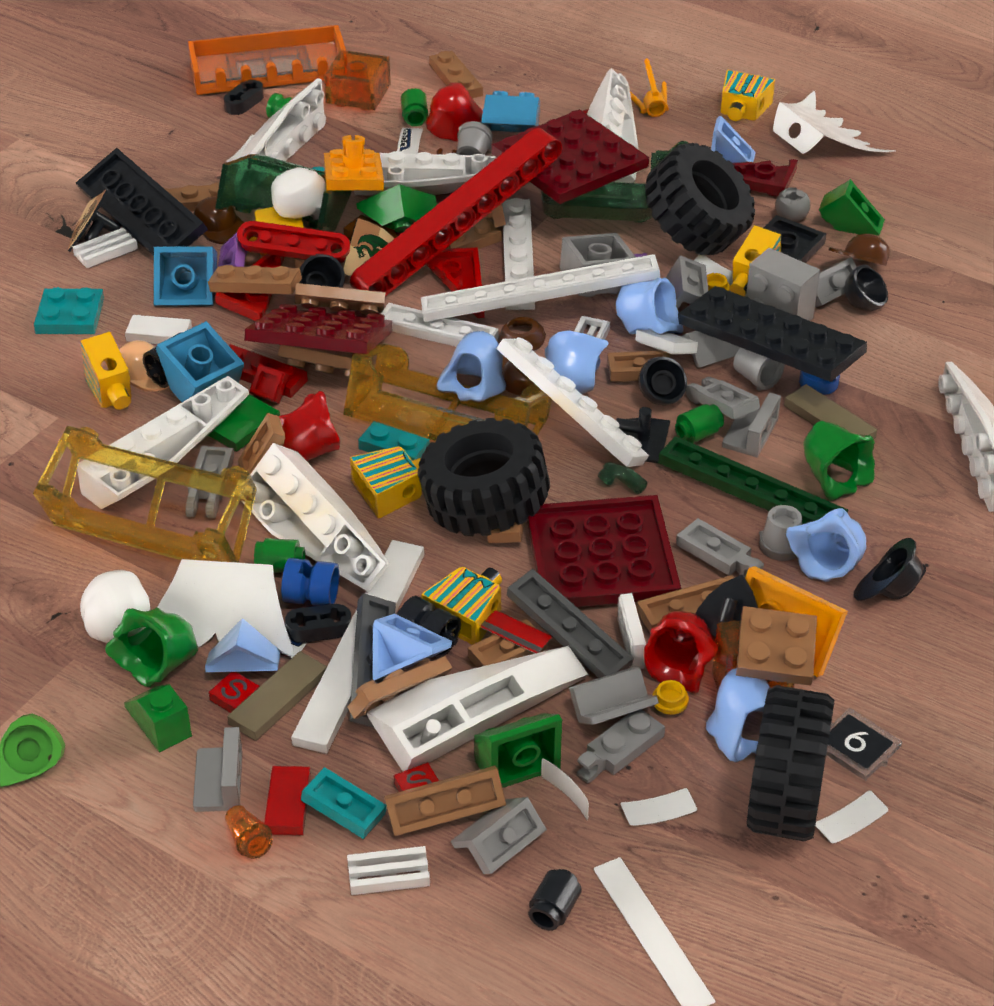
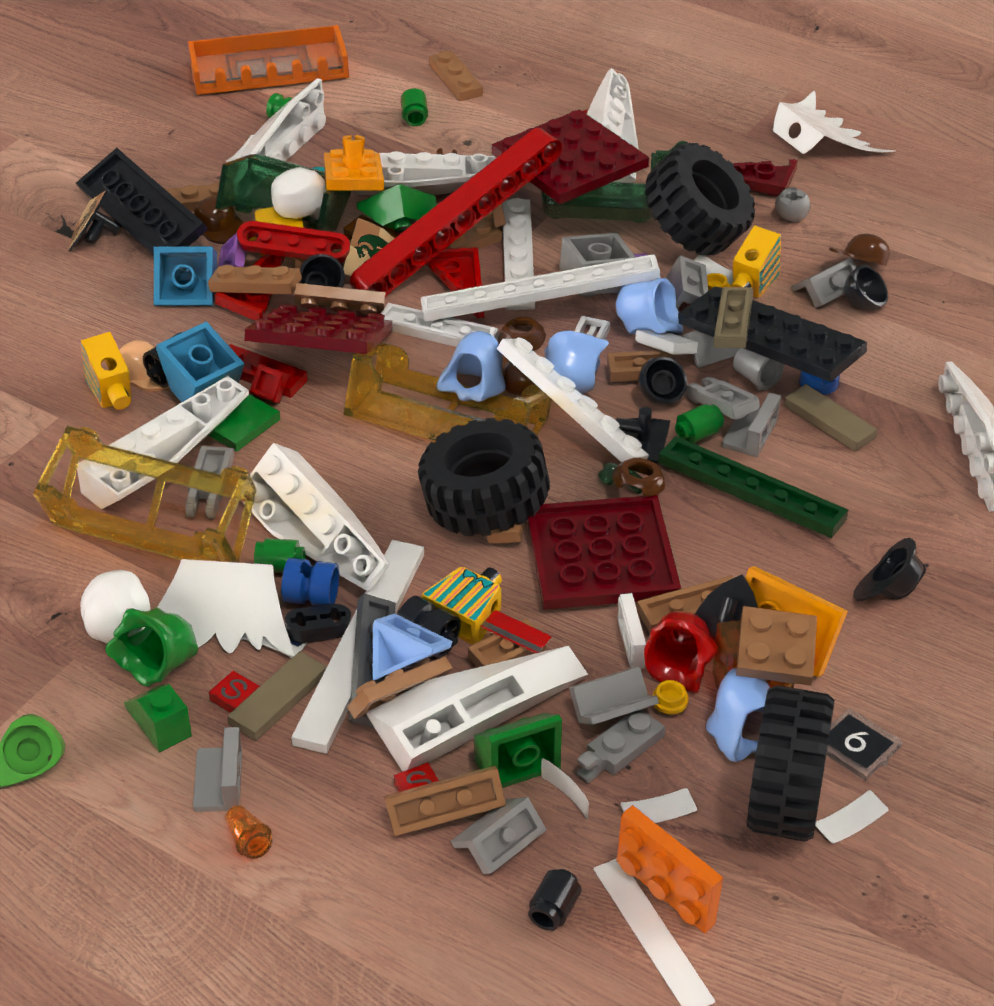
teal plate [34,287,104,334] -> none
white tile [73,227,138,268] -> none
white tile [125,315,192,344] -> none
light blue slope [205,618,280,673] -> none
black beam [224,80,264,115] -> none
medium nougat plate [238,413,285,481] -> none
red tile [264,766,311,835] -> none
medium nougat plate [278,345,375,380] -> none
red piece [279,391,340,461] -> none
teal plate [301,767,387,839] -> none
clear orange brick [324,50,391,111] -> none
white tile [347,846,430,895] -> none
yellow torso [350,446,422,519] -> none
teal plate [358,421,430,461] -> none
white sticker [397,128,423,154] -> none
red piece [426,82,483,141] -> none
light grey piece [457,121,493,155] -> none
dark azure slope [482,91,540,132] -> none
dark grey plate [506,568,634,678] -> none
light orange plant [630,58,669,117] -> none
light grey plate [676,518,764,577] -> none
light blue slope [711,115,756,163] -> none
yellow torso [721,70,775,121] -> none
light grey brick [746,248,820,321] -> none
light grey piece [759,505,802,561] -> none
black plate [763,215,826,263] -> none
light blue piece [786,508,866,582] -> none
green piece [803,421,875,501] -> none
green slope [819,179,885,236] -> none
none -> reddish brown piece [612,458,665,496]
none -> orange plate [617,805,723,934]
none -> dark tan tile [714,287,753,348]

